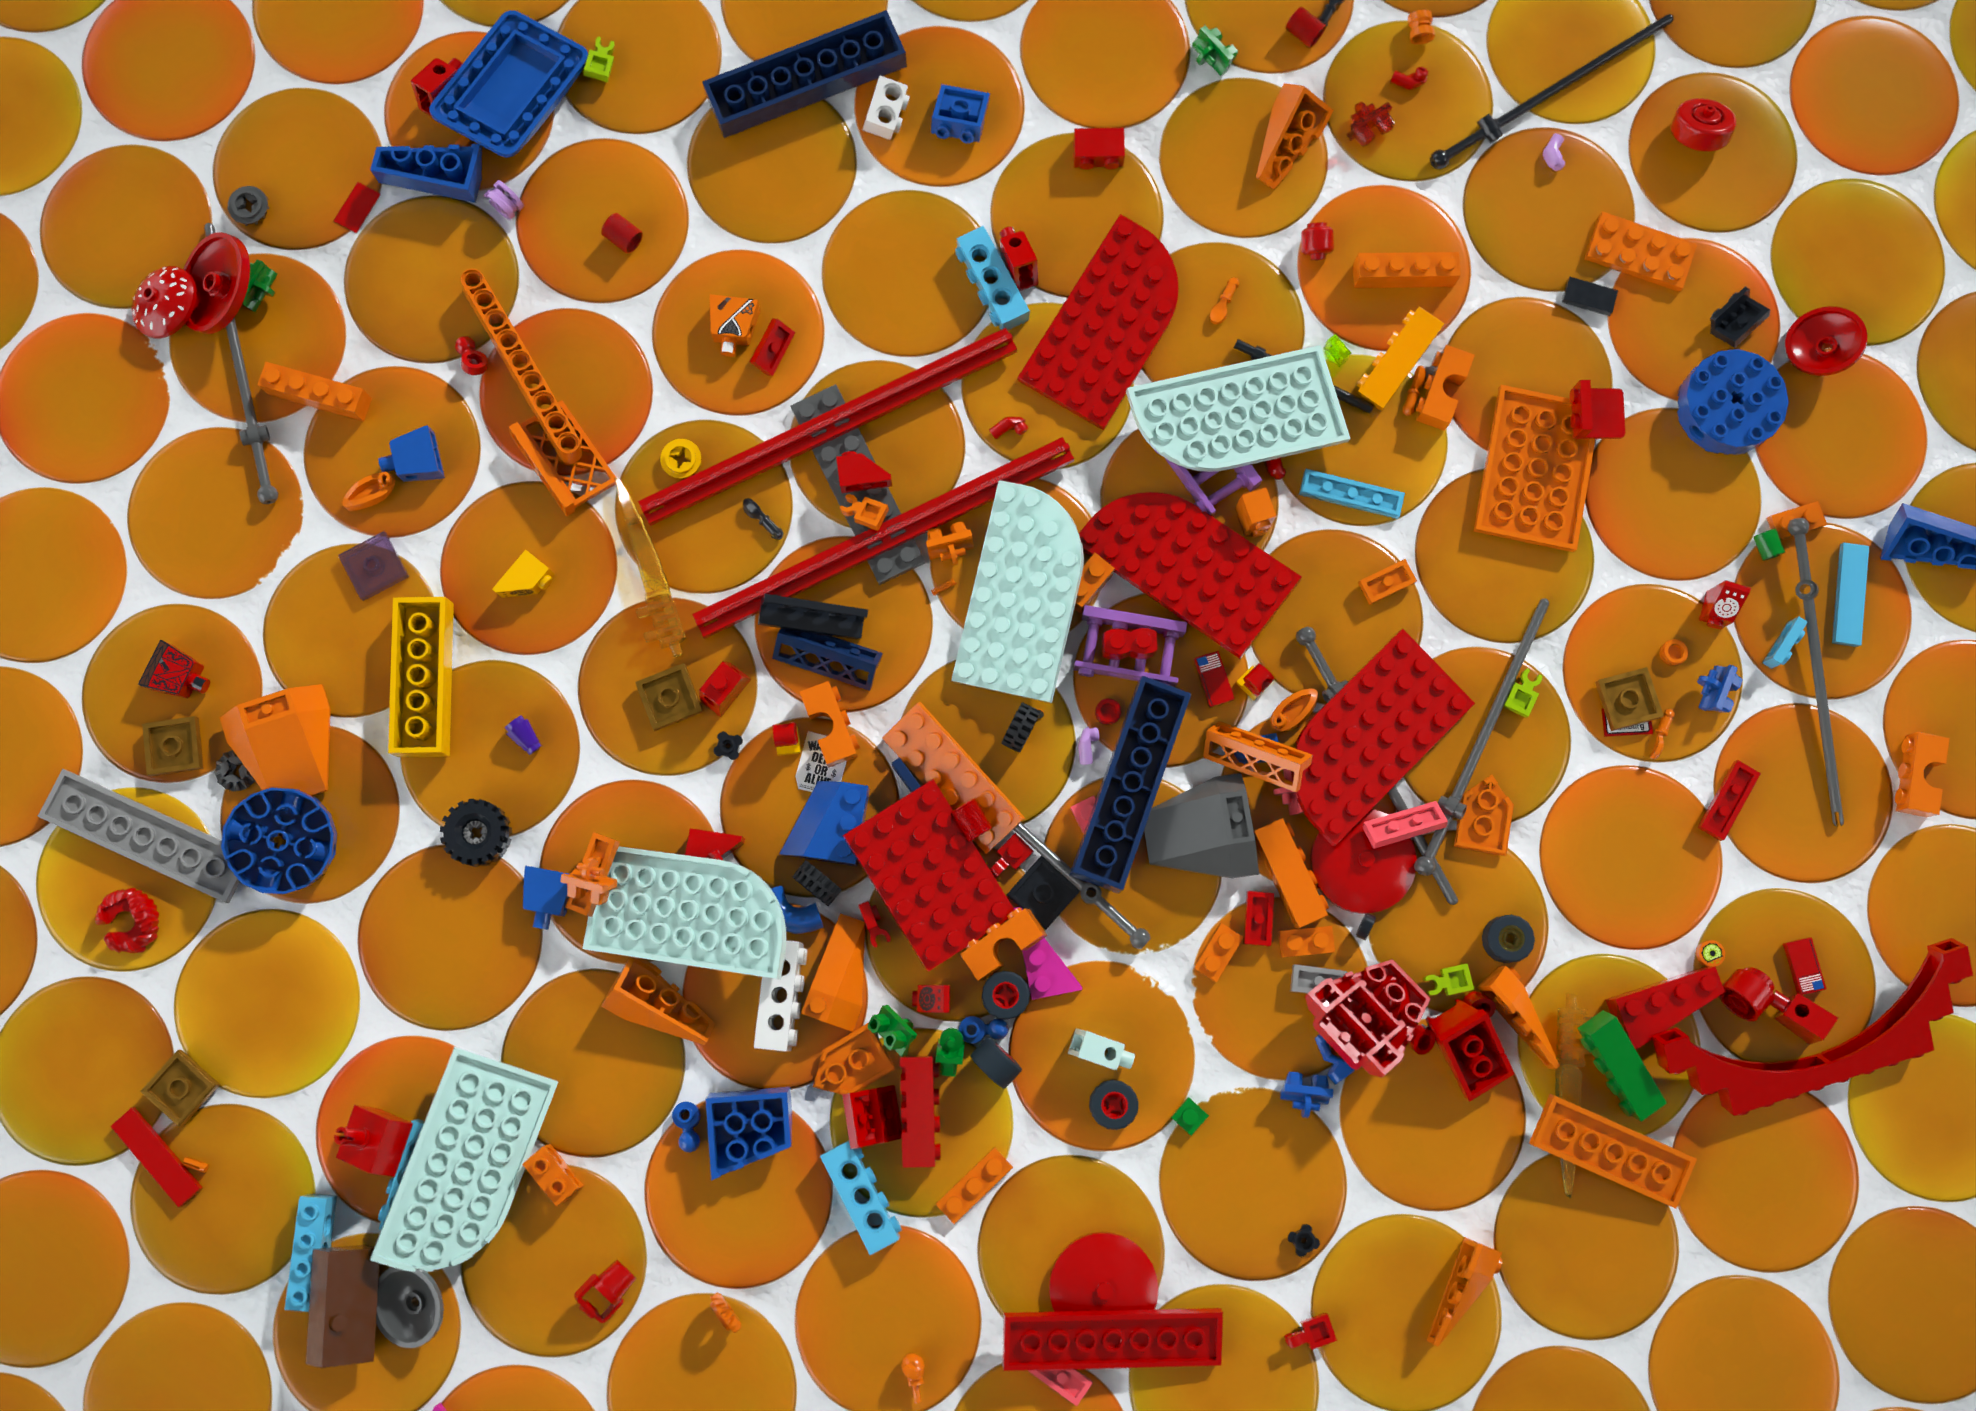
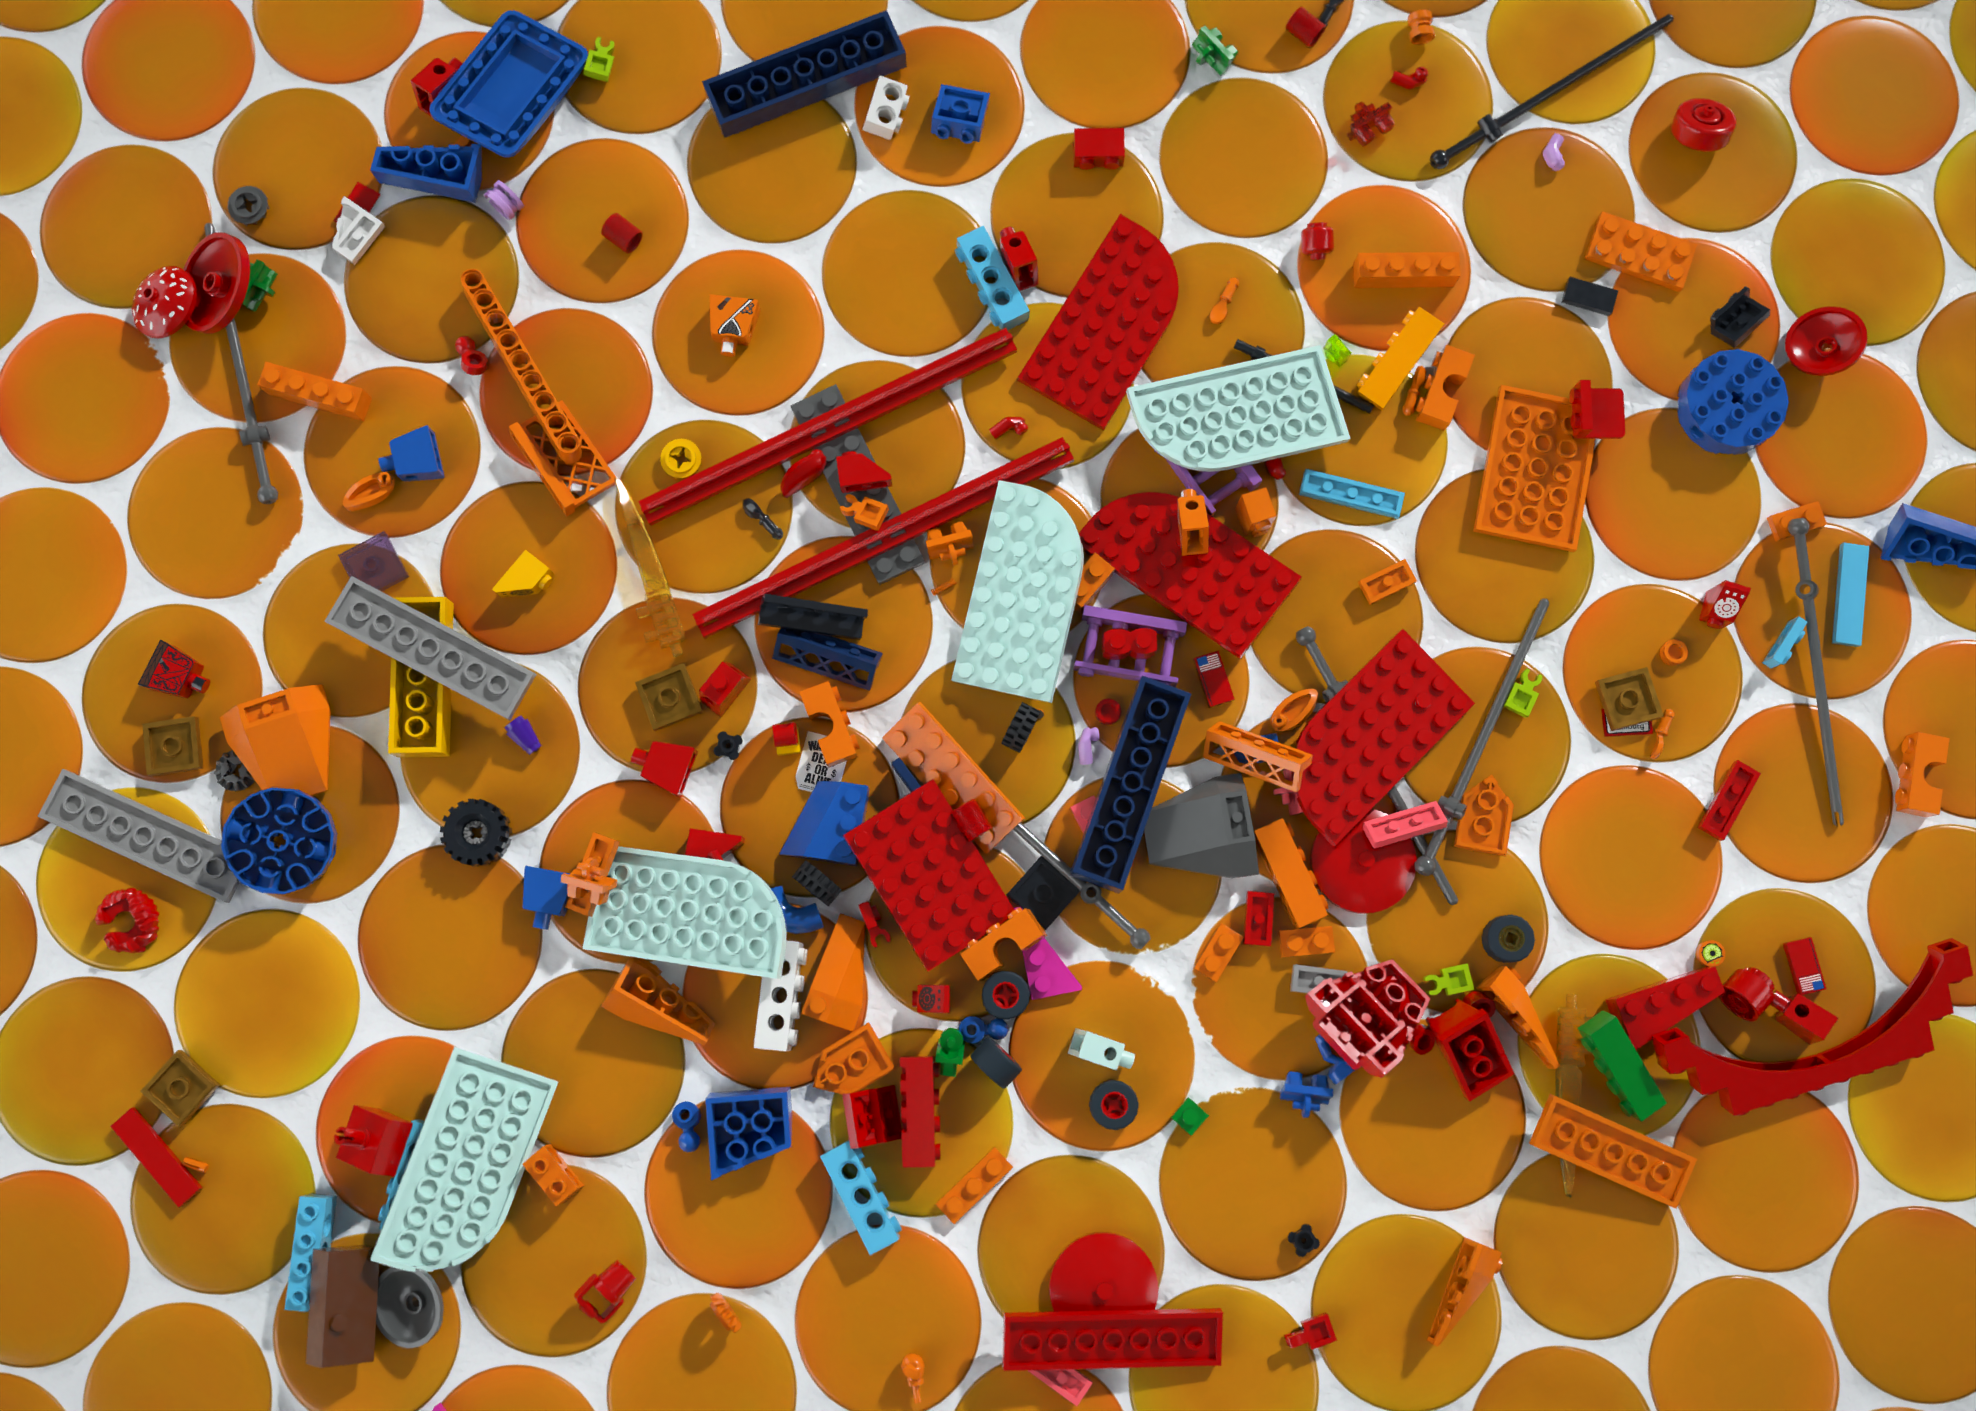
red plate [750,318,796,376] -> none
green hips [867,1005,918,1057] -> none
red plate [990,833,1034,878] -> none
red leg [1236,663,1275,701] -> none
orange wedge [1256,83,1334,189] -> none
black tile [1356,913,1376,941] -> none
blue hips [1697,665,1743,713] -> none
green gear [1753,529,1786,561] -> none
none -> light grey plate [325,576,537,720]
none -> white wing [332,196,385,265]
none -> red torso [631,741,698,798]
none -> red arm [780,449,826,498]
none -> orange torso [1177,489,1209,556]

